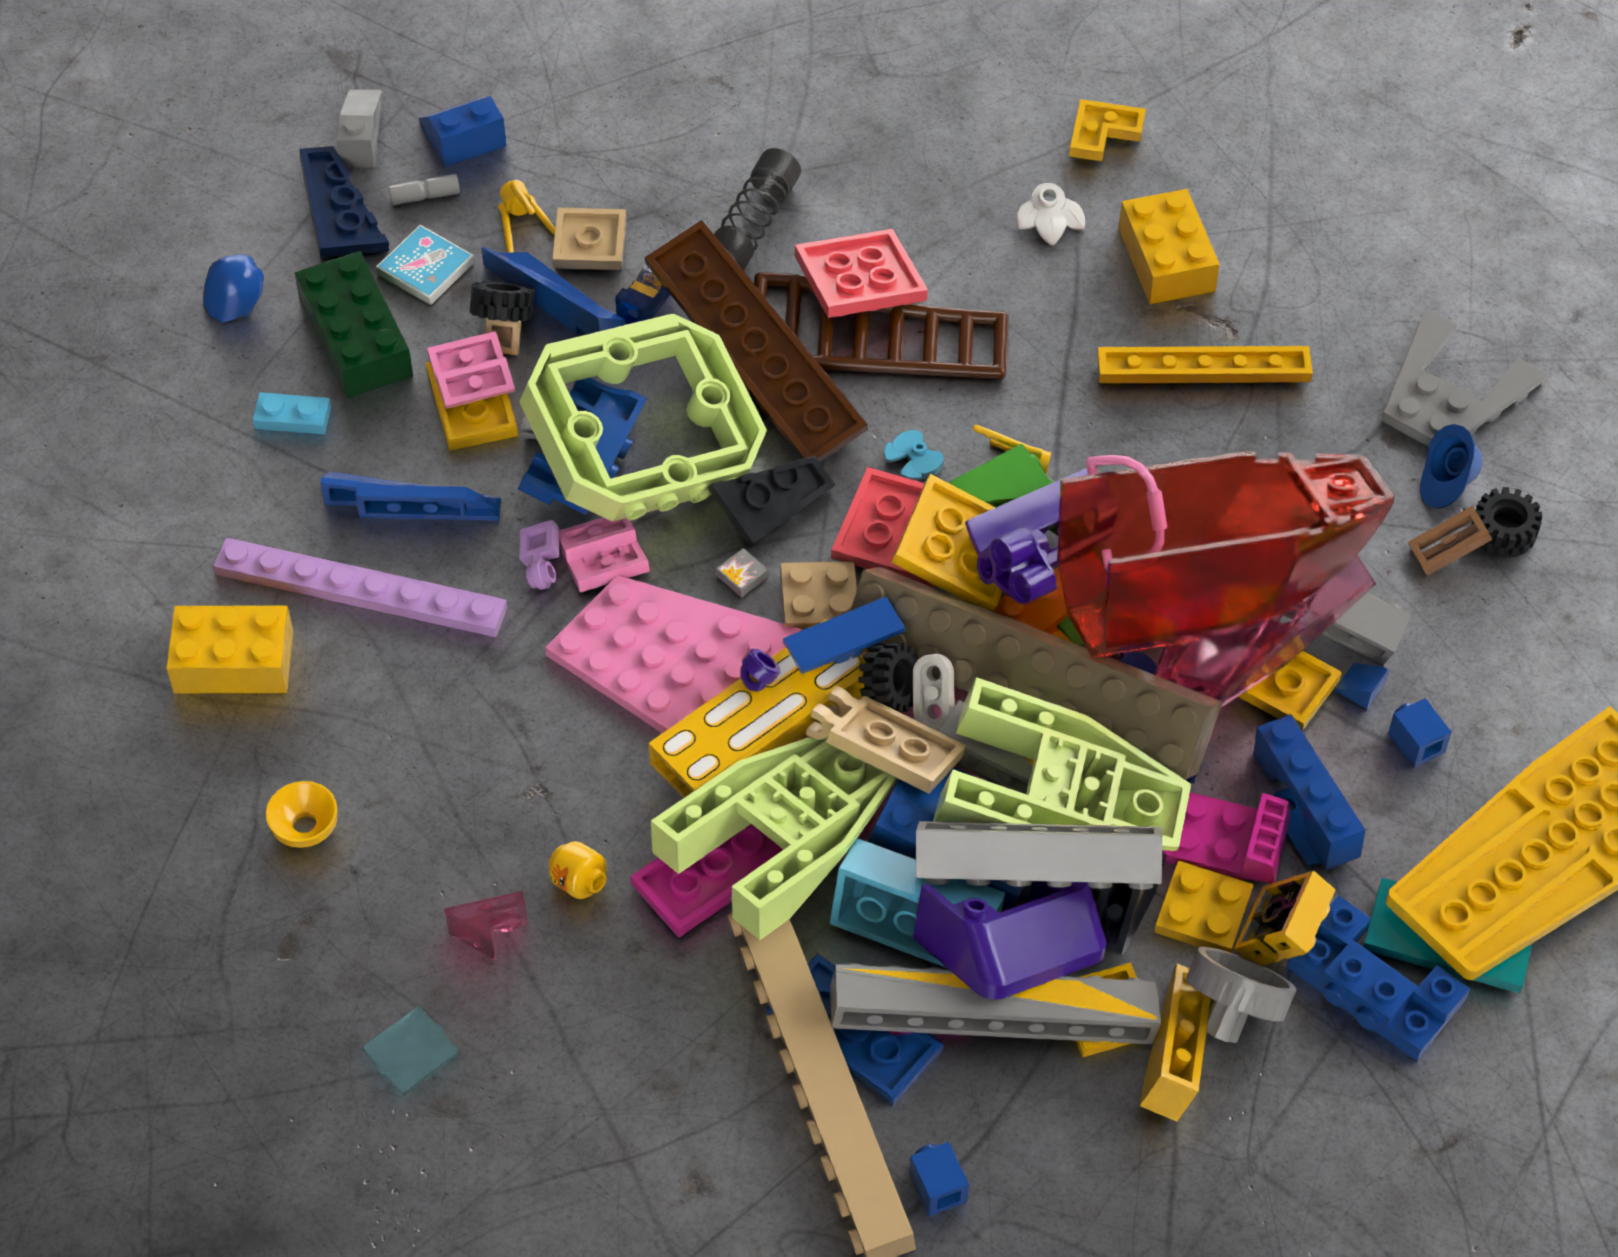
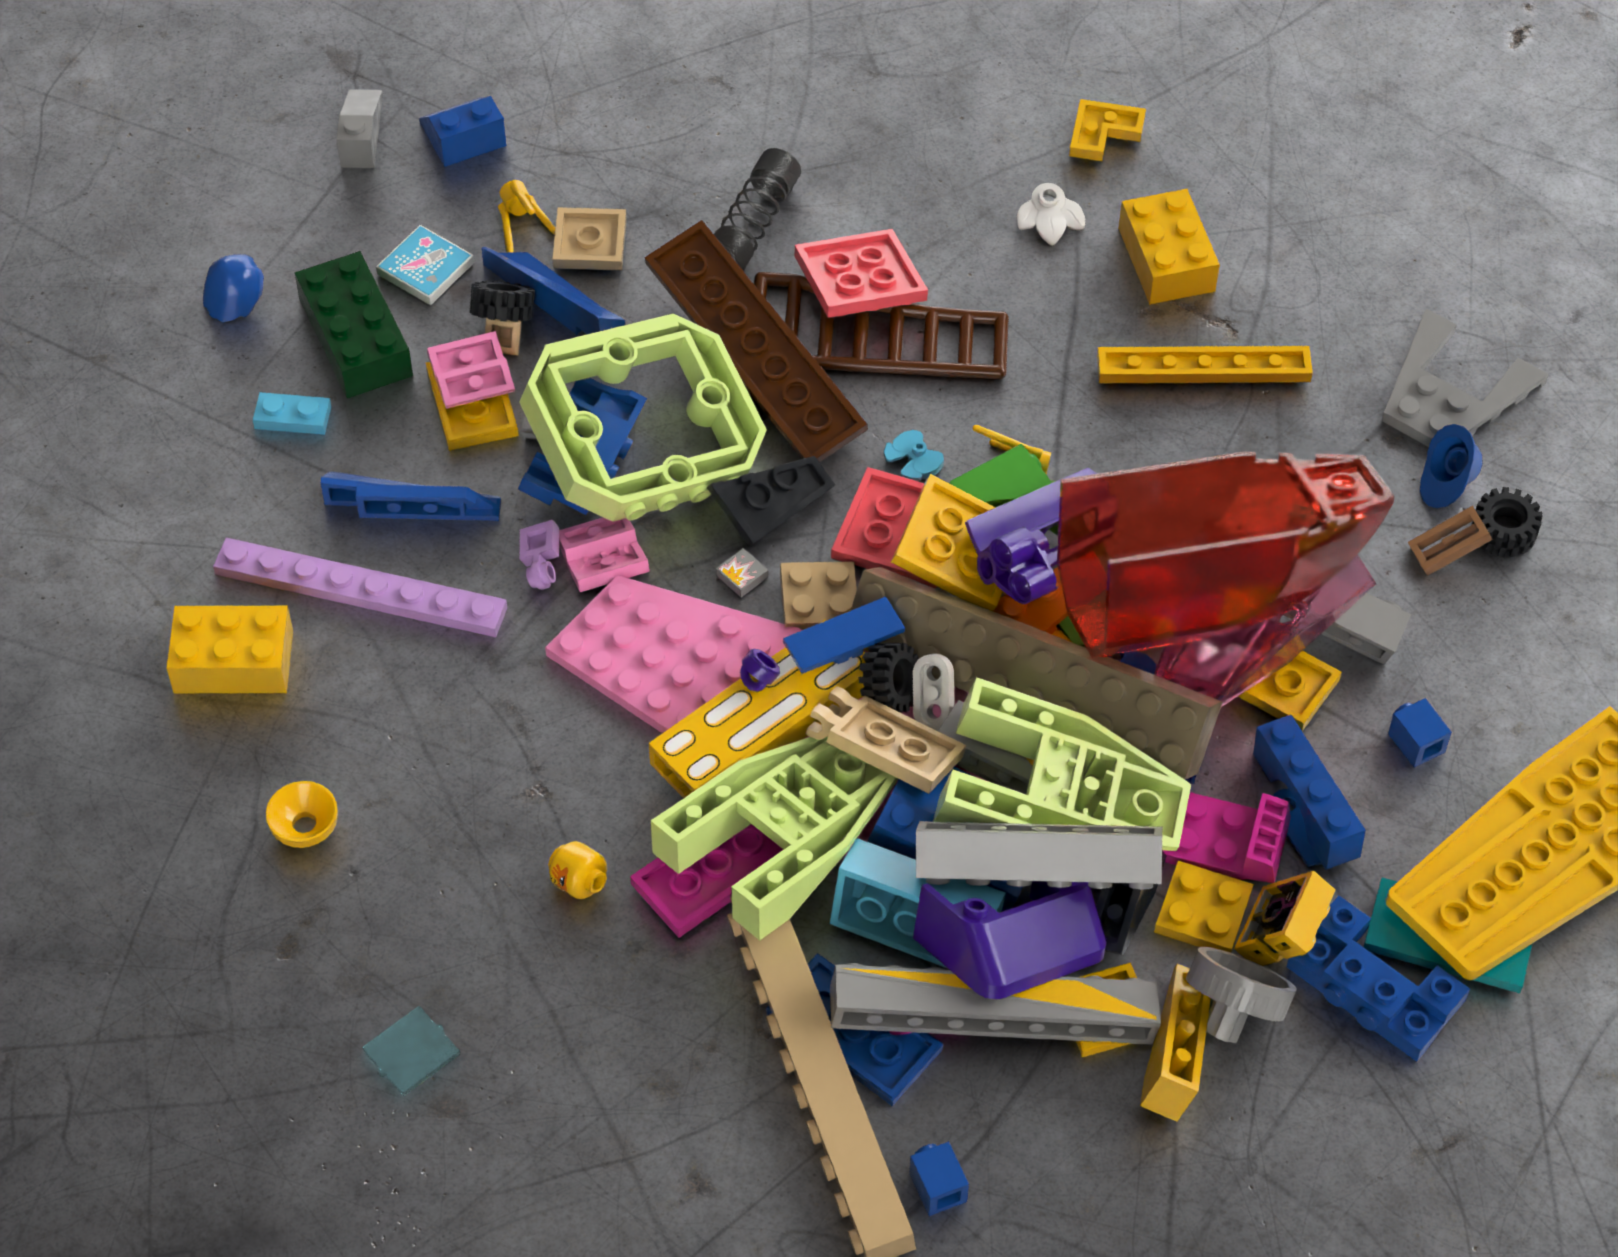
dark blue wing [300,146,389,258] -> none
light grey piece [389,174,460,206] -> none
clear pink slope [444,891,528,959] -> none
clear blue leg [615,265,670,325] -> none
bright pink piece [1086,455,1167,572] -> none
blue slope [1334,663,1389,709] -> none

